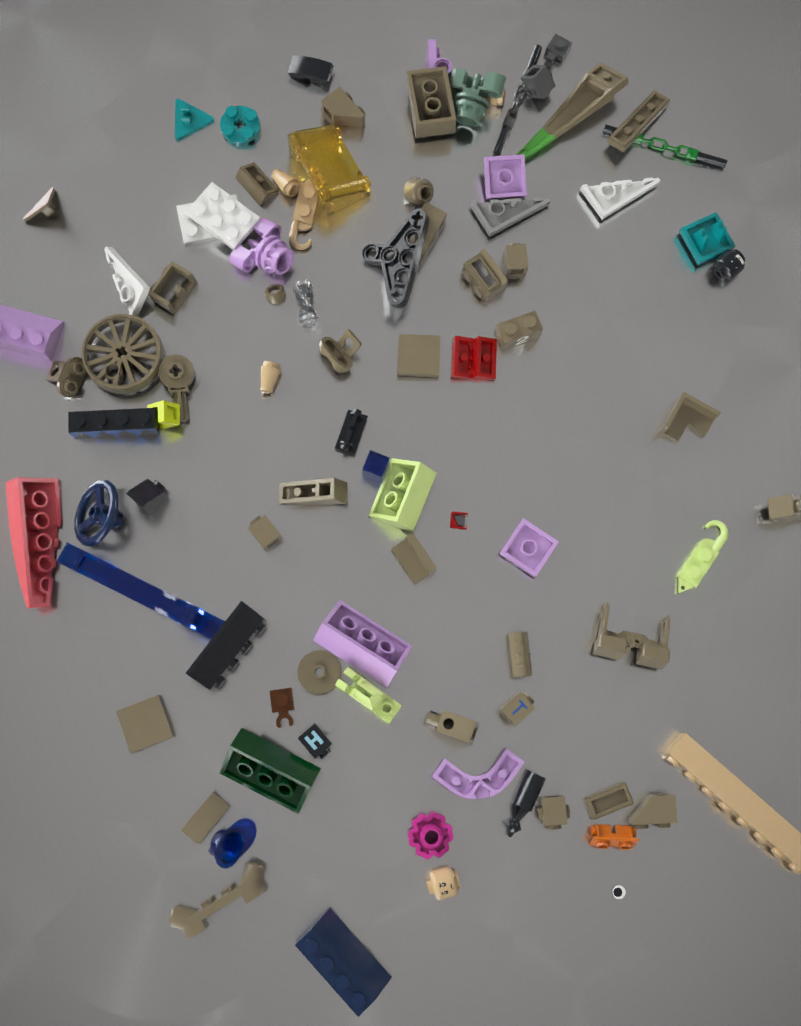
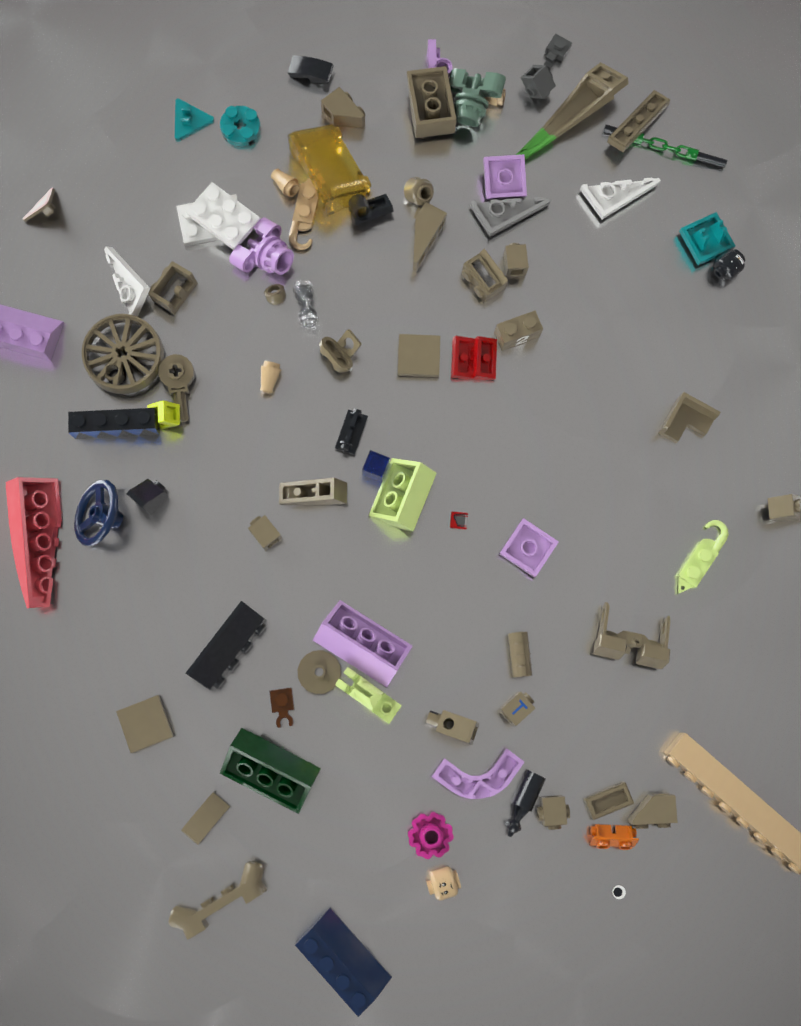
dark tan bracket [46,357,86,397] -> none
clear blue slope [56,542,225,639] -> none
clear blue piece [208,818,257,869] -> none
dark tan slope [236,162,279,206] -> none
black brick [298,723,333,759] -> none
black beam [362,208,429,308] -> none
dark tan panel [392,532,437,584] -> none
piece [493,45,542,156] -> none
none -> black plate [348,194,394,225]

